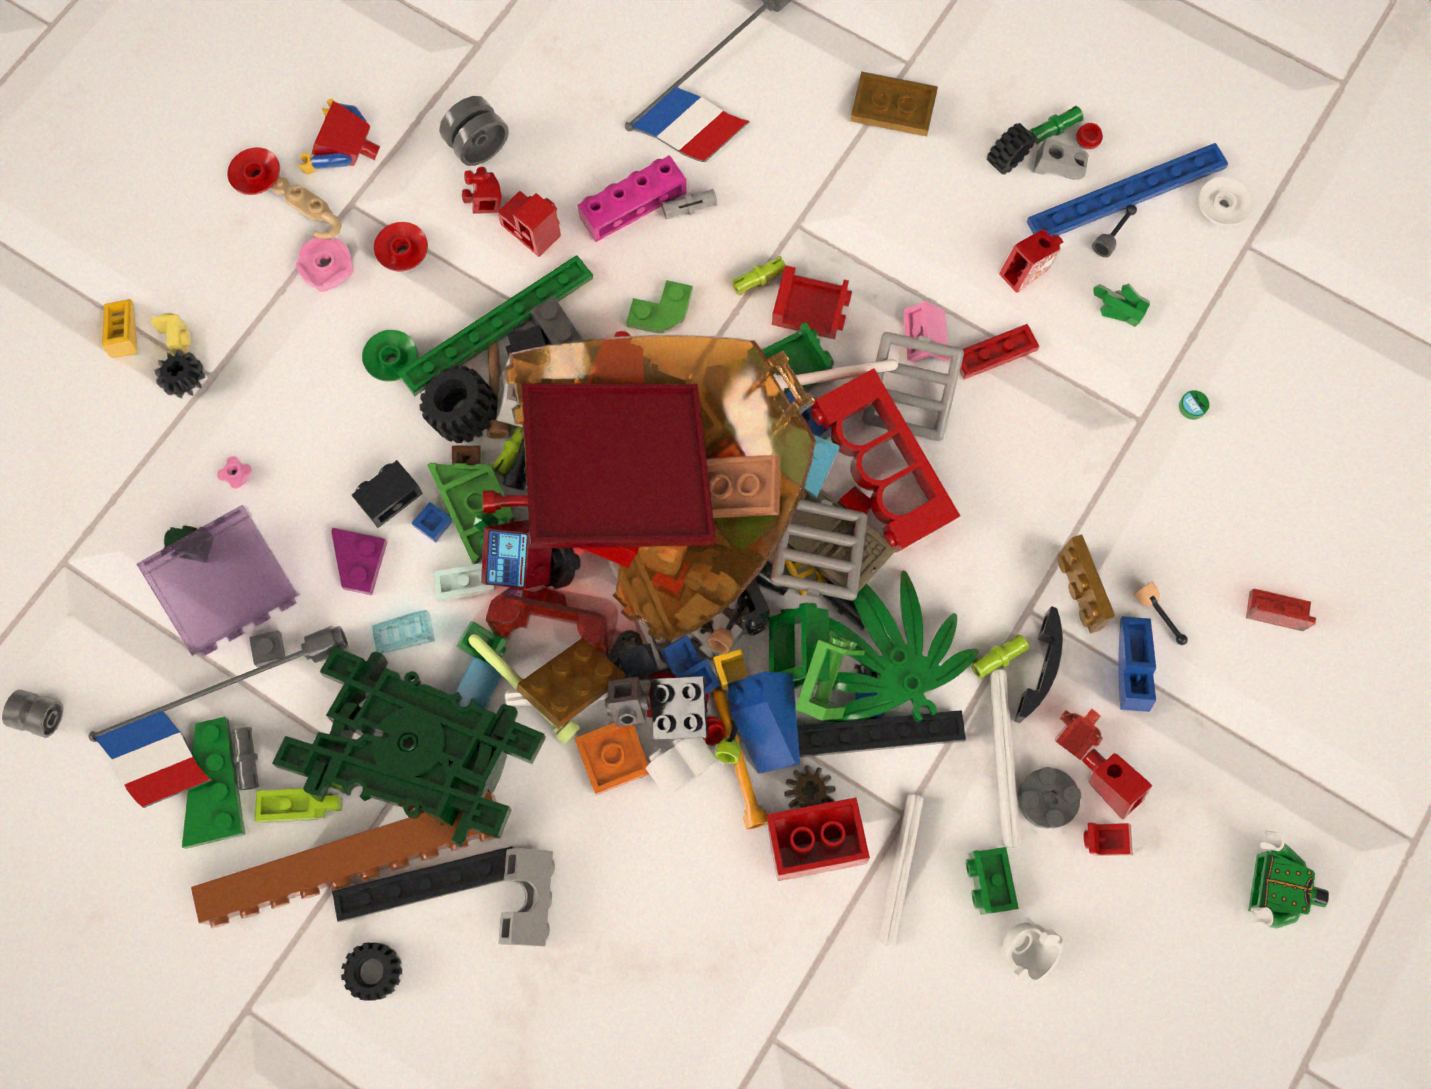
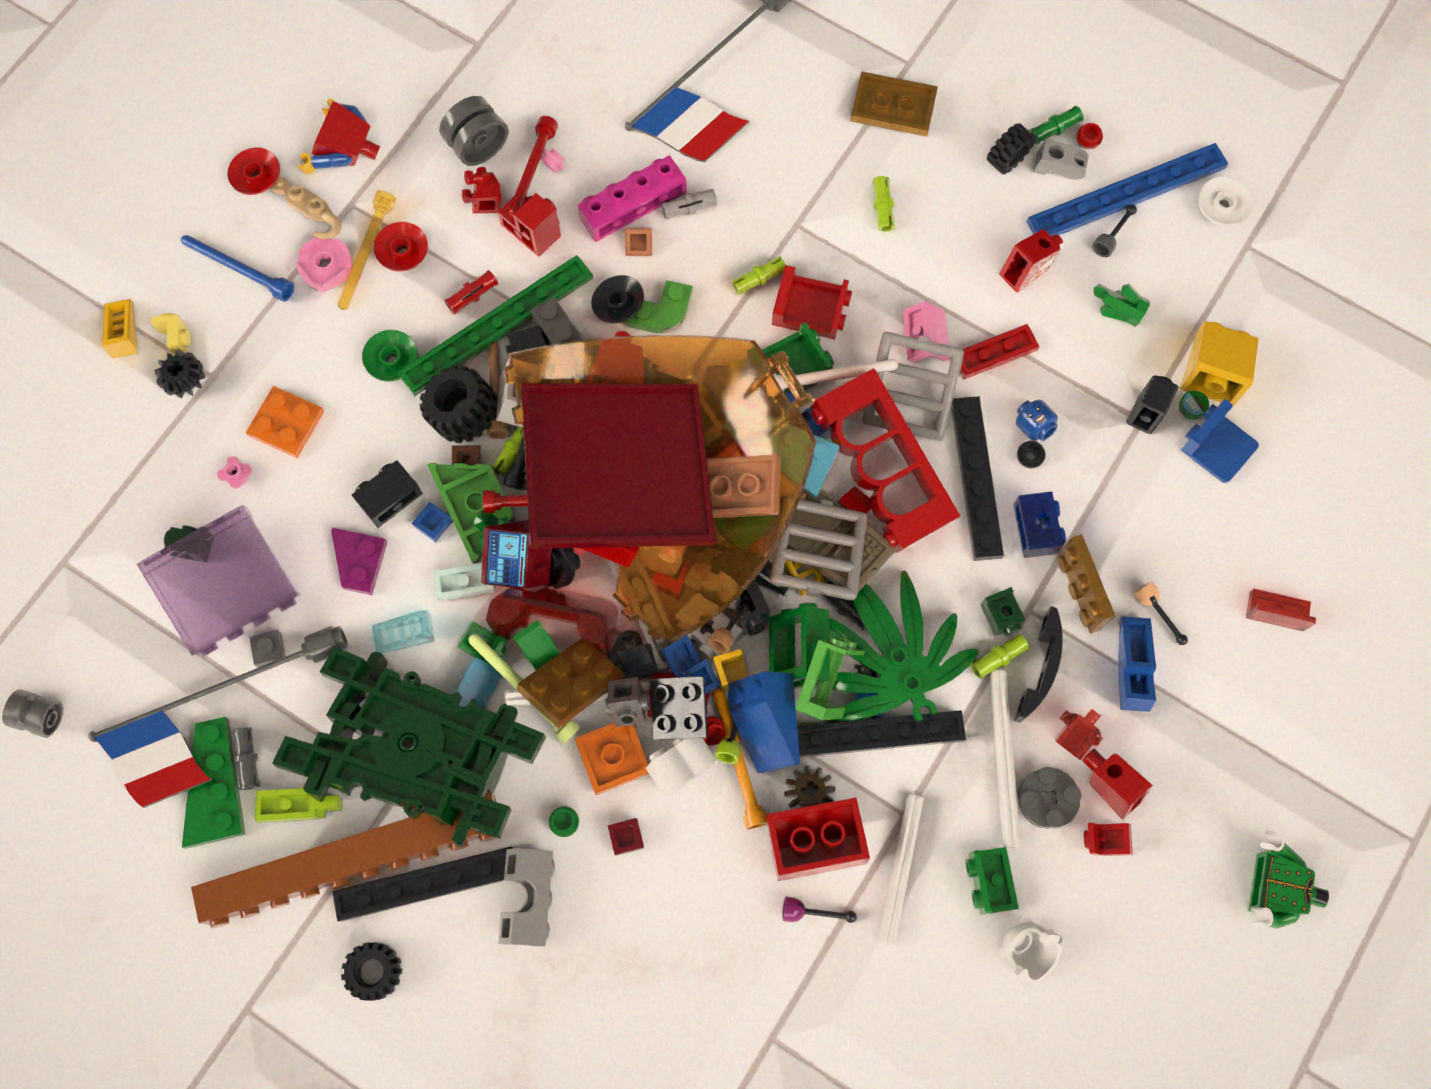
none -> blue piece [181,235,294,302]
none -> orange plate [245,386,325,458]
none -> clear yellow piece [338,190,397,310]
none -> red pin [444,270,499,315]
none -> red piece [509,116,558,216]
none -> green slope [513,620,560,670]
none -> bright pink plate [540,149,565,173]
none -> green plate [549,806,579,837]
none -> black dish [591,275,644,324]
none -> dark red plate [607,818,645,856]
none -> nougat slope [625,228,652,256]
none -> hinge [782,896,857,923]
none -> lime pin [873,176,895,232]
none -> black plate [951,396,1004,561]
none -> dark green brick [980,587,1026,636]
none -> clear blue brick [1013,491,1066,558]
none -> blue head [1016,399,1058,441]
none -> black plate [1017,441,1046,469]
none -> black brick [1126,375,1179,434]
none -> yellow slope [1180,321,1259,405]
none -> blue bracket [1181,399,1259,483]

